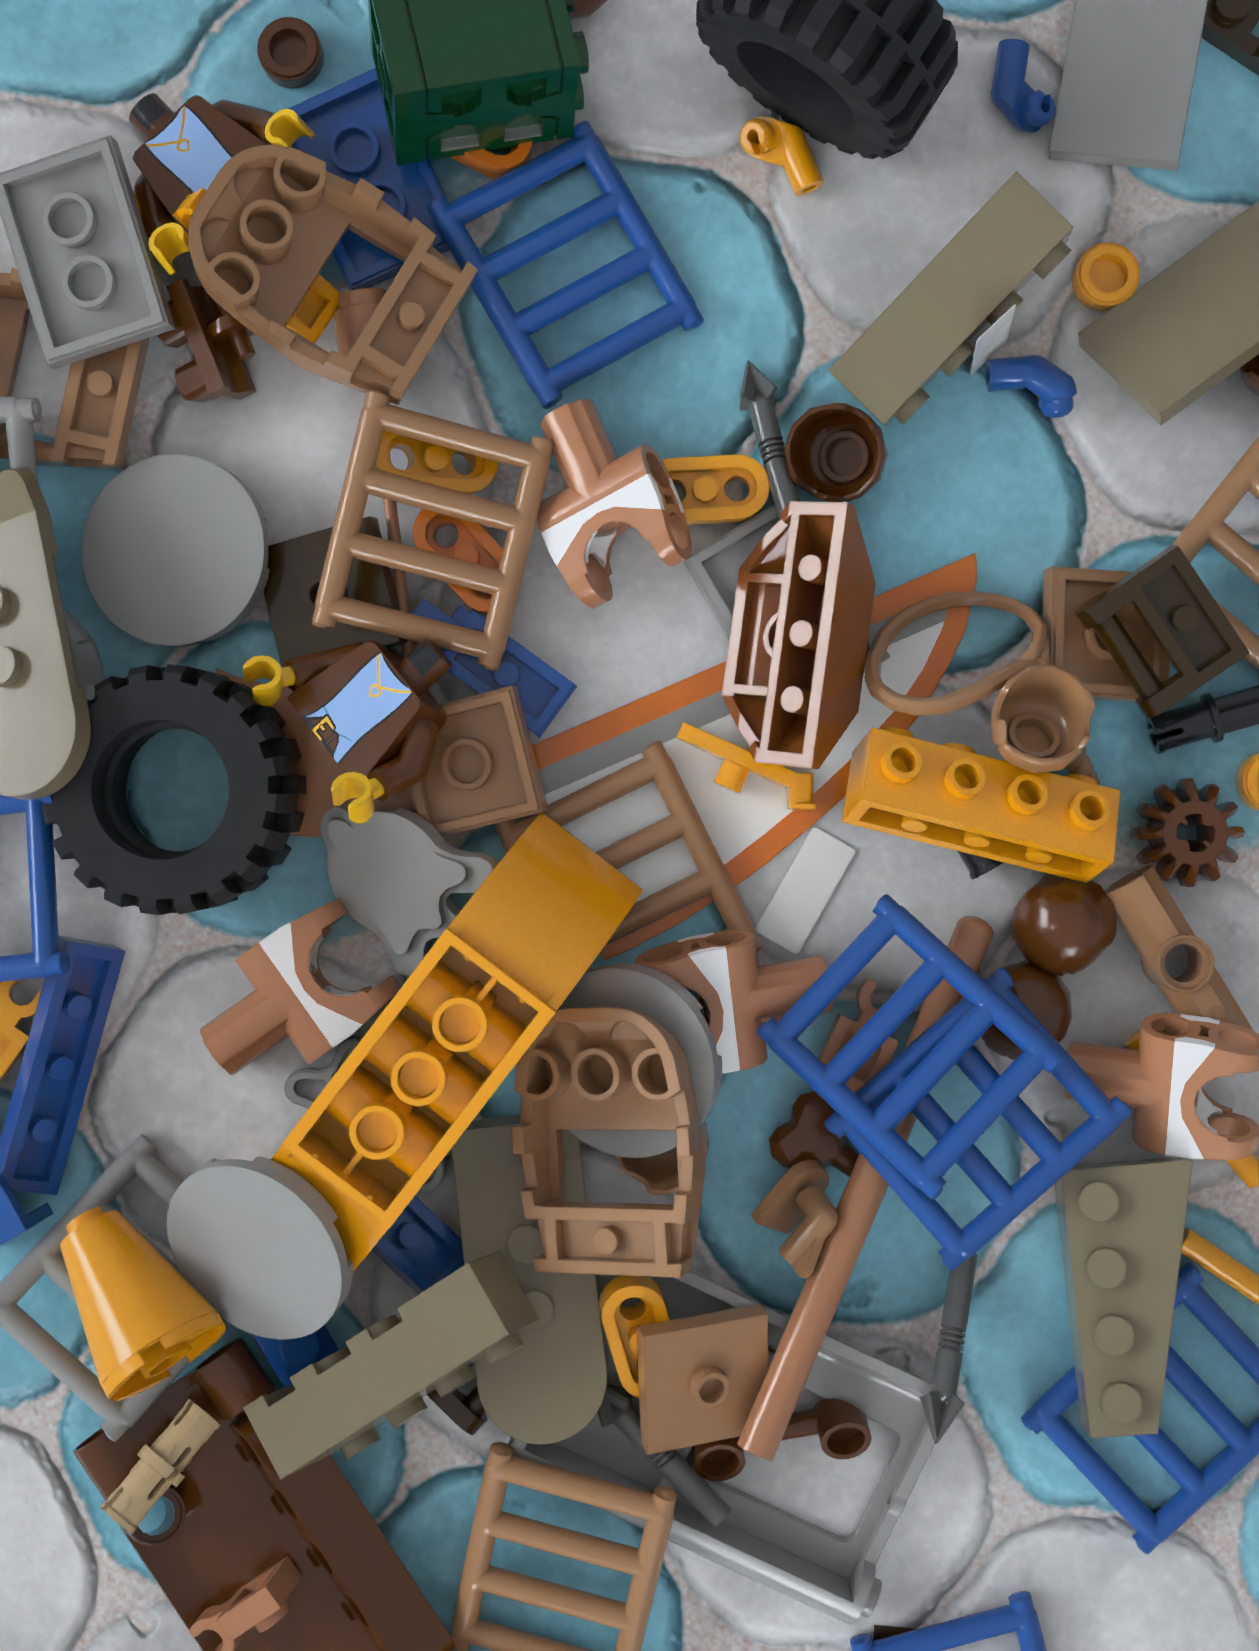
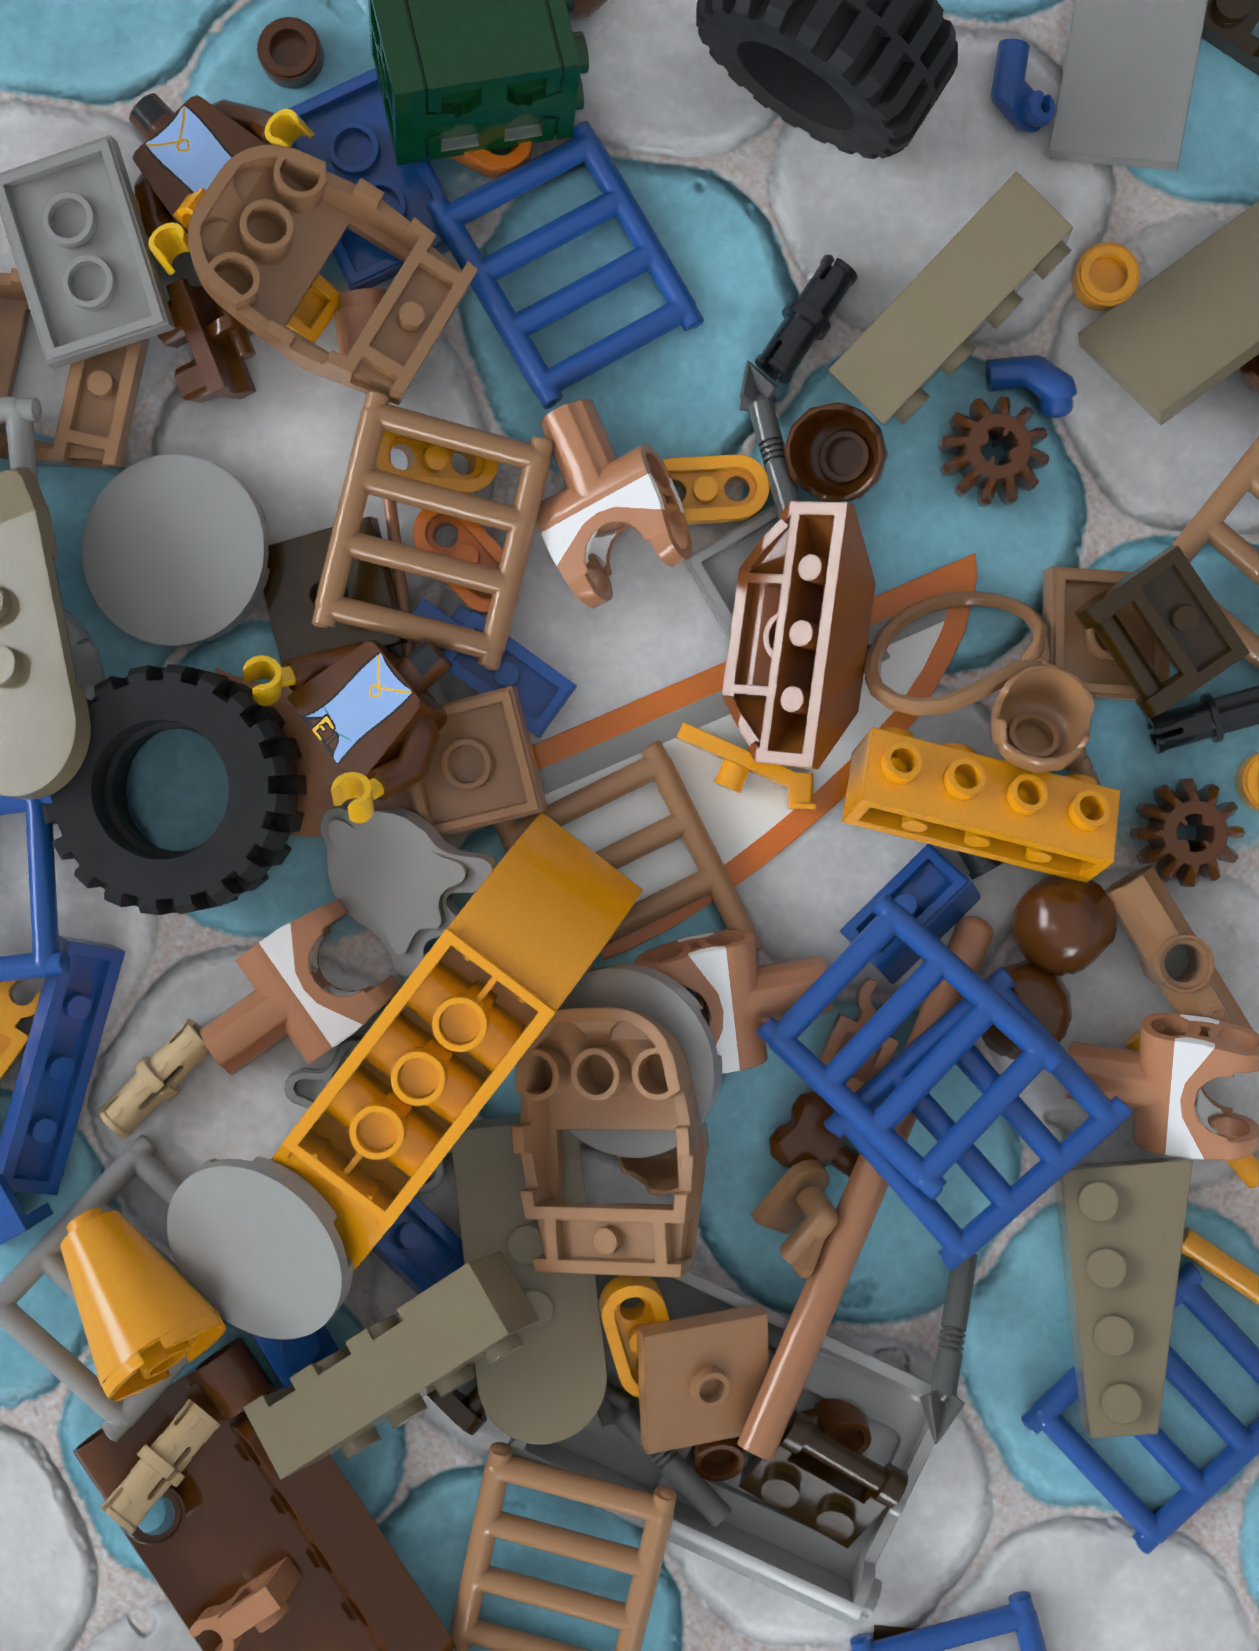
light orange arm [739,116,825,196] -> none
white sticker [755,827,855,954] -> none
white sticker [970,304,1016,376] -> none
none -> tan pin [98,1019,210,1138]
none -> dark brown plate [739,1409,908,1549]
none -> black pin [755,254,858,384]
none -> blue slope [840,844,981,984]
none -> reddish brown gear [938,396,1049,507]

